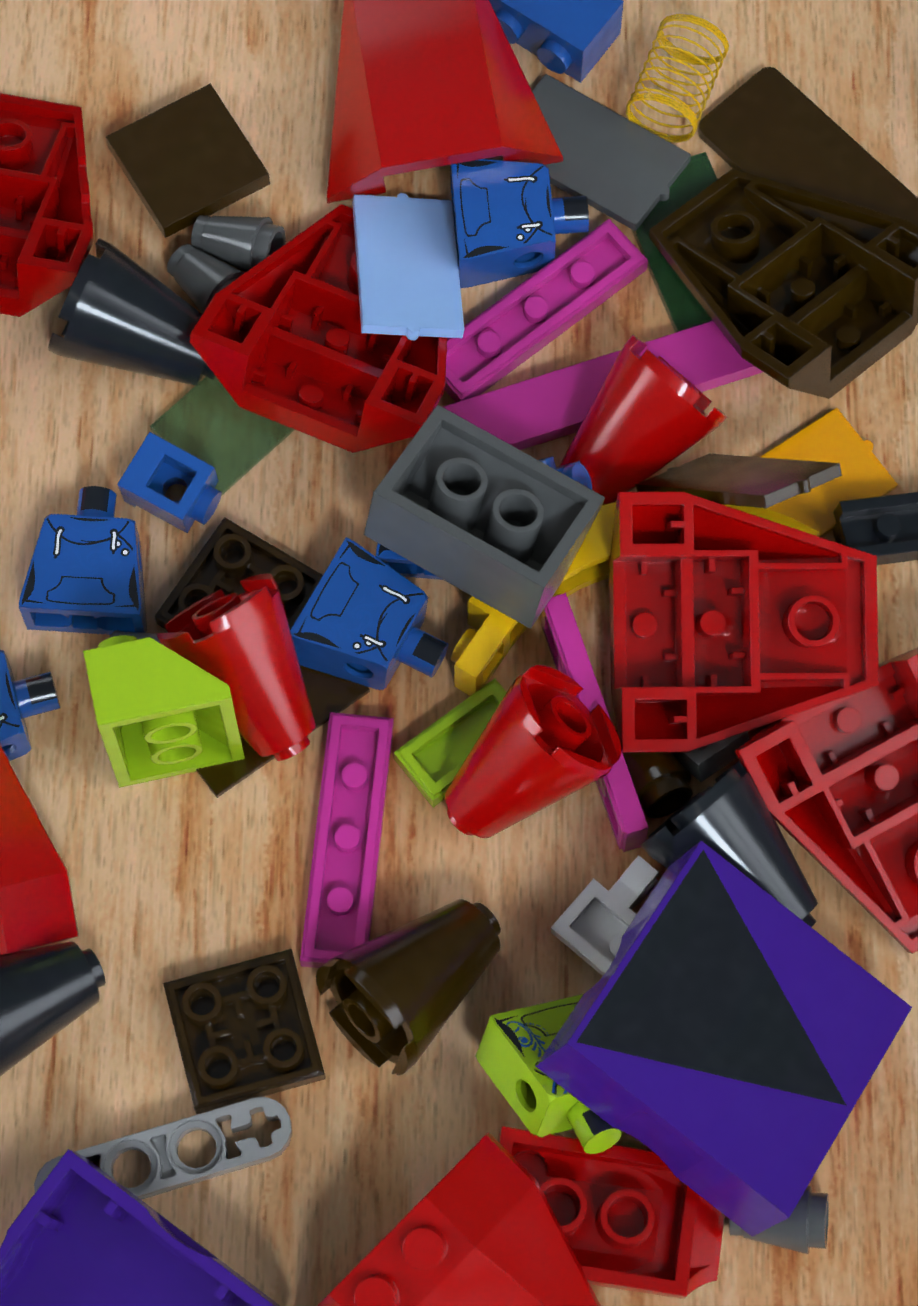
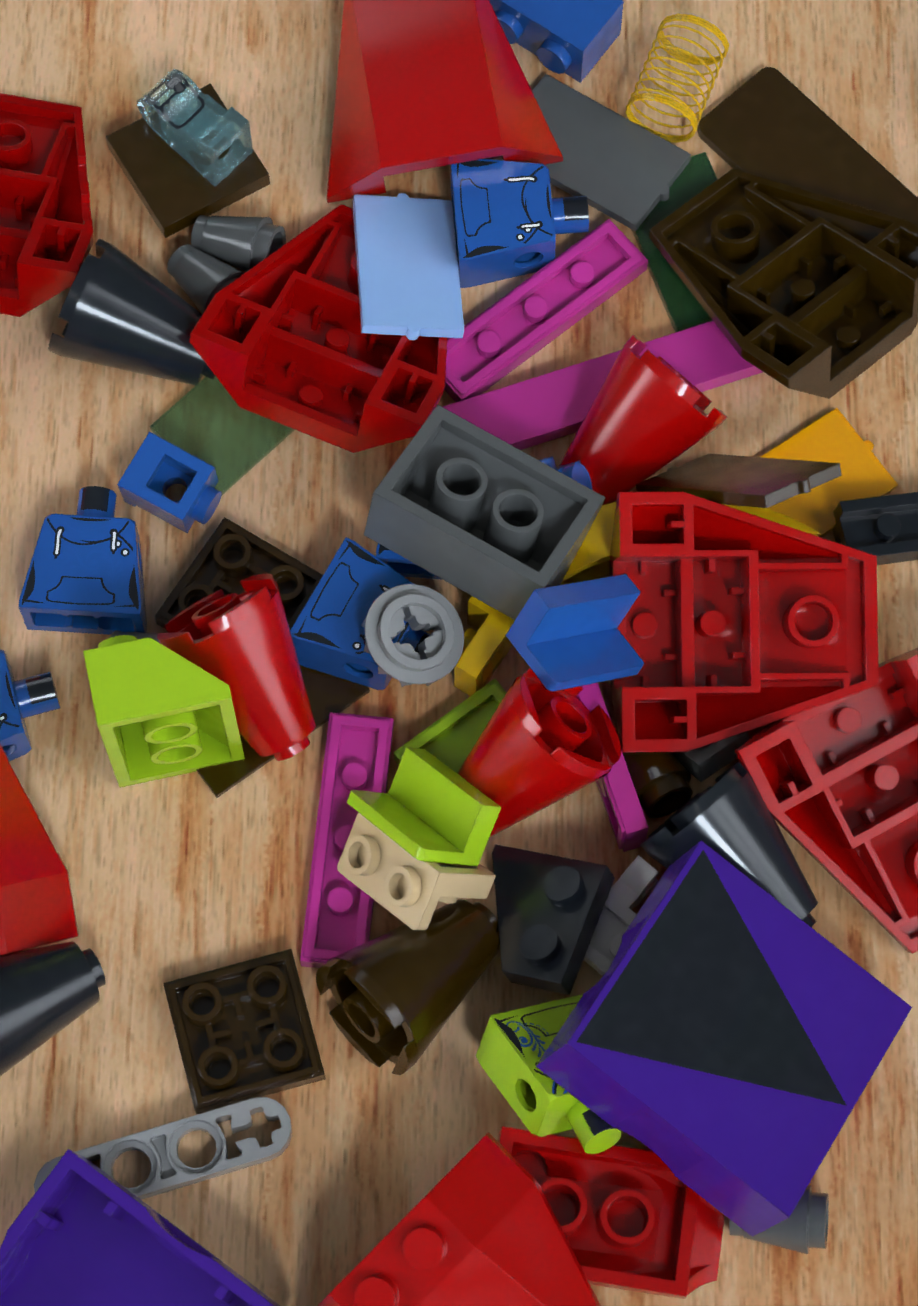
none -> clear light blue leg [137,69,253,187]
none -> tan bracket [337,812,496,930]
none -> lime panel [346,747,502,867]
none -> light grey gear [361,584,464,687]
none -> black wing [492,844,615,995]
none -> blue panel [506,574,644,691]

